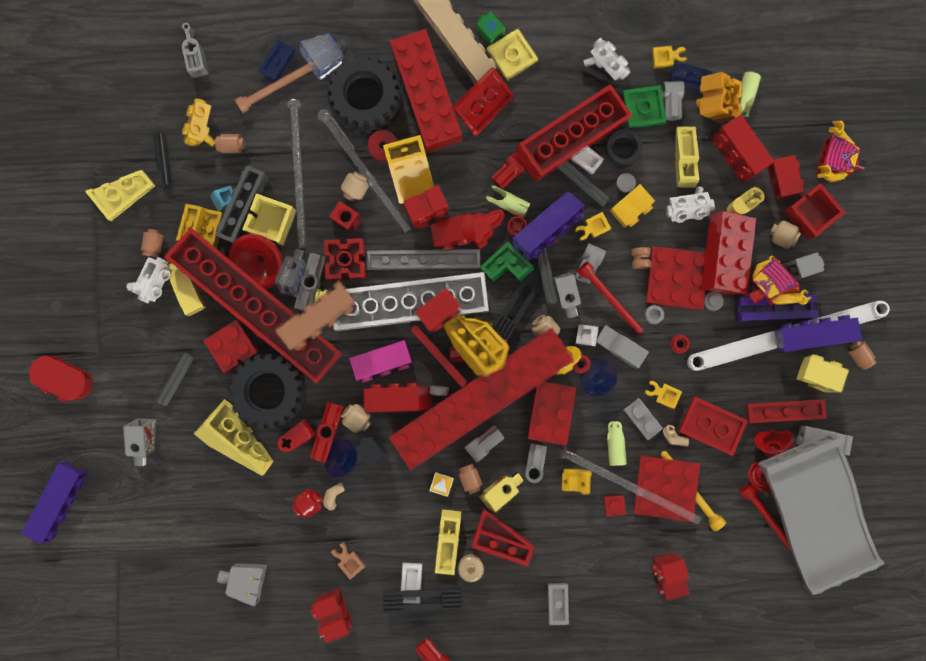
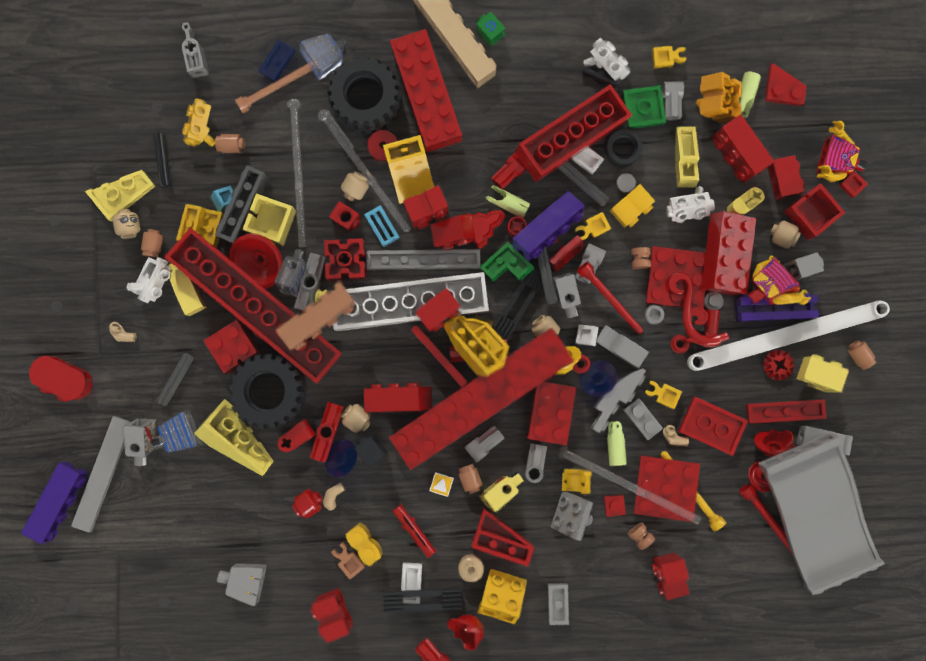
dark pink brick [349,340,413,383] -> none
light grey tile [430,386,449,396] -> none
light yellow slope [435,509,461,575] -> none
red plate [452,67,514,136] -> none
light yellow tile [486,29,538,81] -> none
clear blue plate [669,61,712,90] -> none
dark purple brick [774,315,862,353] -> none
none -> light grey tile [71,416,131,533]
none -> tan arm [109,322,137,342]
none -> tan head [112,209,140,239]
none -> torso [151,411,203,453]
none -> yellow brick [346,523,383,566]
none -> medium azure tile [364,205,400,247]
none -> red pin [392,504,437,558]
none -> red piece [447,615,484,650]
none -> yellow bracket [477,569,527,624]
none -> red plate [549,235,584,272]
none -> light grey plate [551,491,593,541]
none -> light grey slope [590,369,646,433]
none -> nougat wheel [628,522,655,550]
none -> red plant [668,272,729,347]
none -> red cylinder [703,309,720,348]
none -> red gear [763,350,795,380]
none -> red wing [765,64,807,106]
none -> red plate [839,171,868,199]

